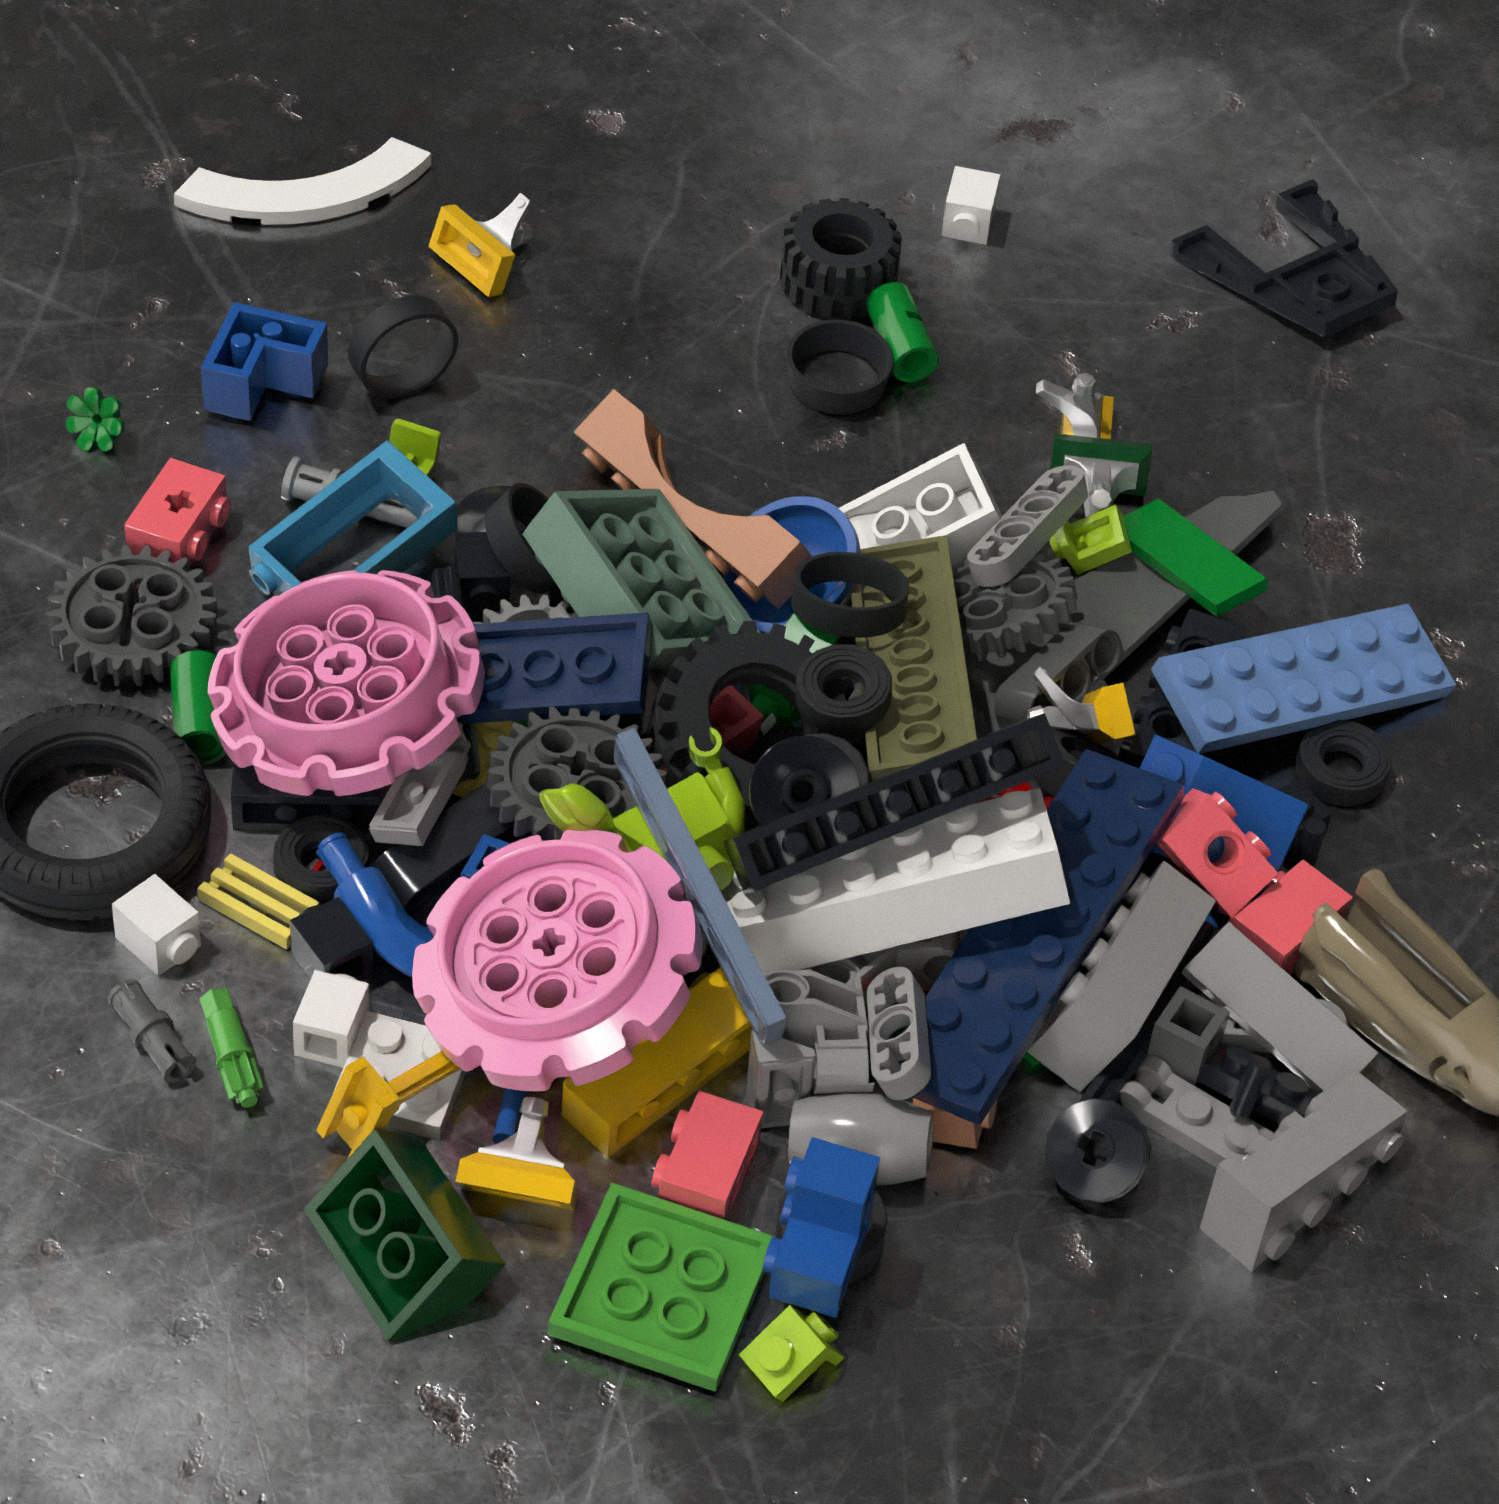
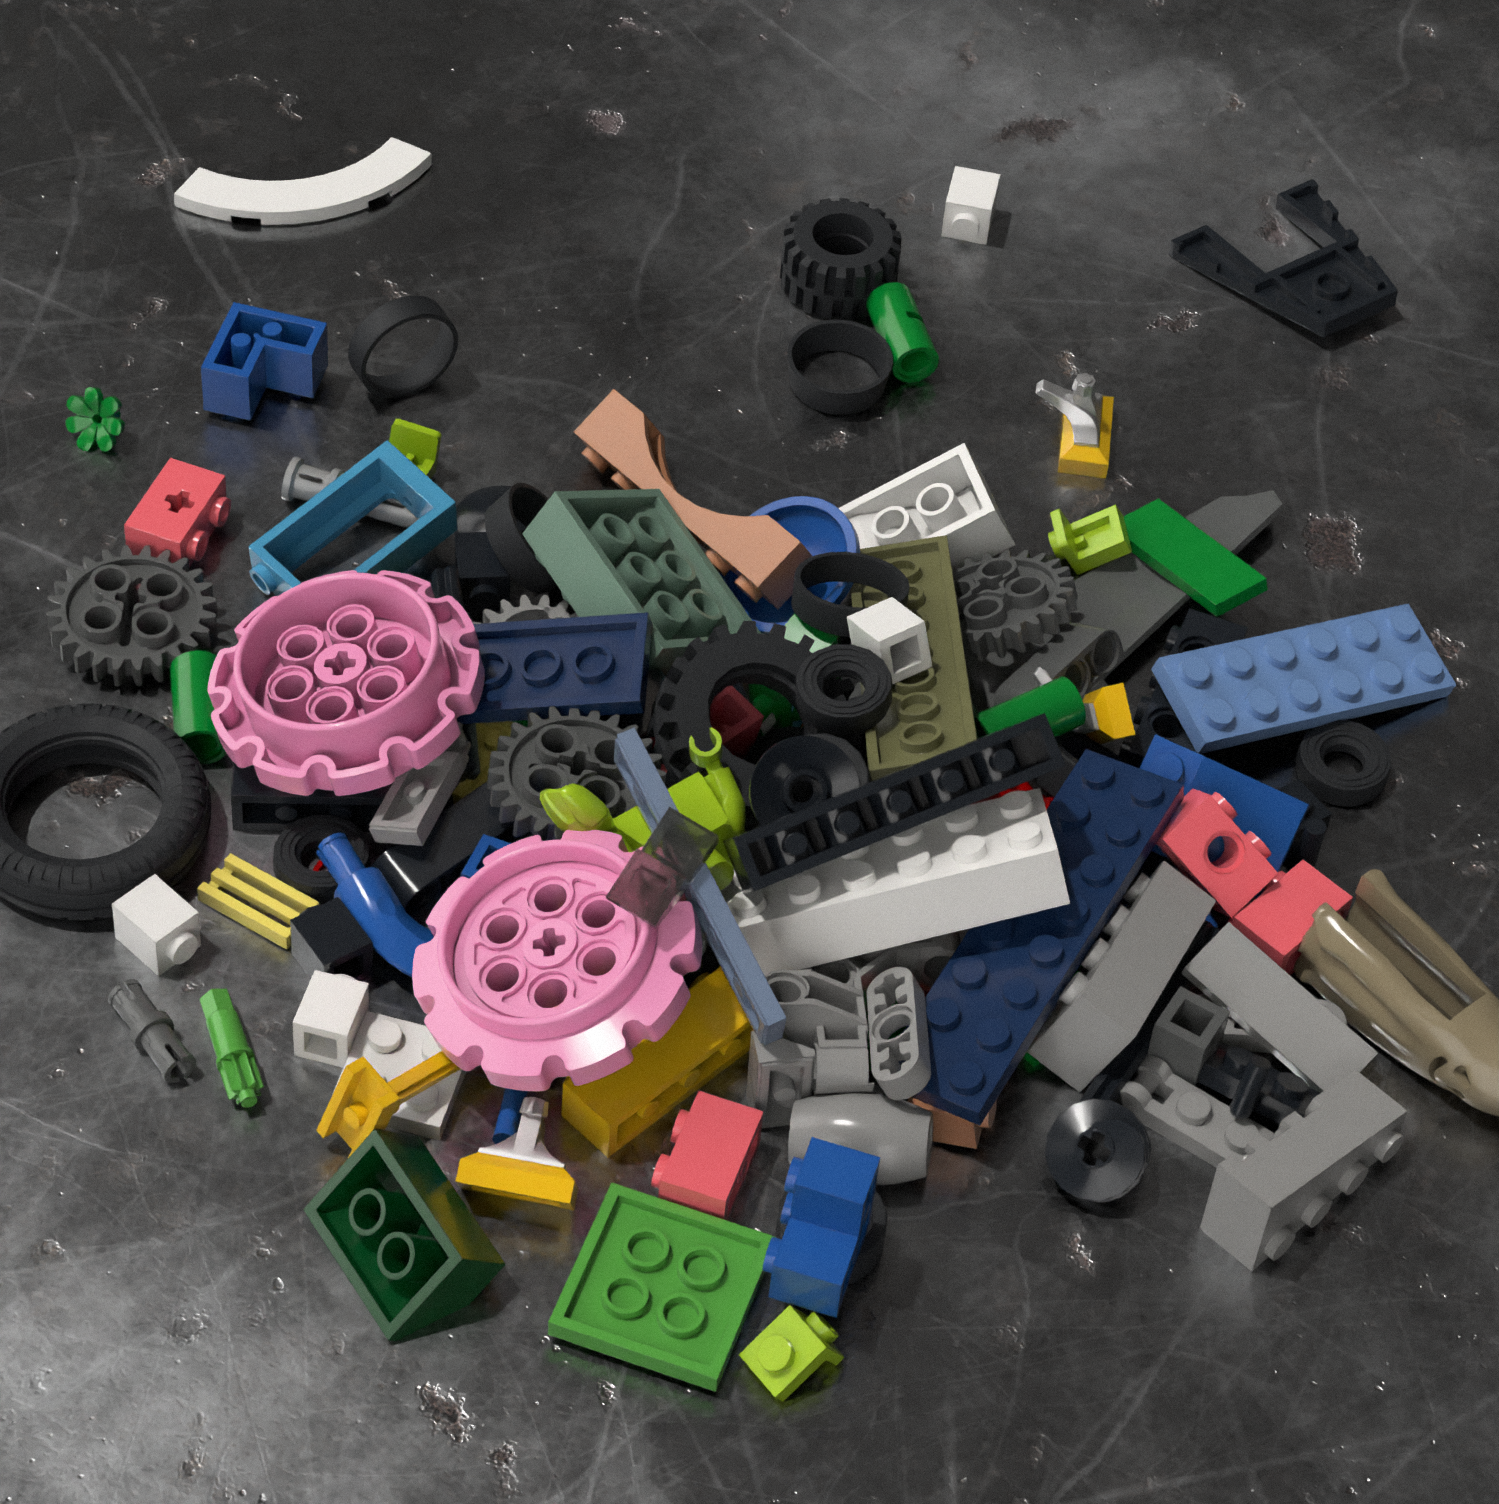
yellow piece [428,193,533,297] -> none
light grey beam [967,465,1088,587] -> none
piece [1049,433,1152,517] -> none
none -> clear smoke slope [606,807,719,928]
none -> white brick [847,597,932,684]
none -> green pin [974,676,1086,739]

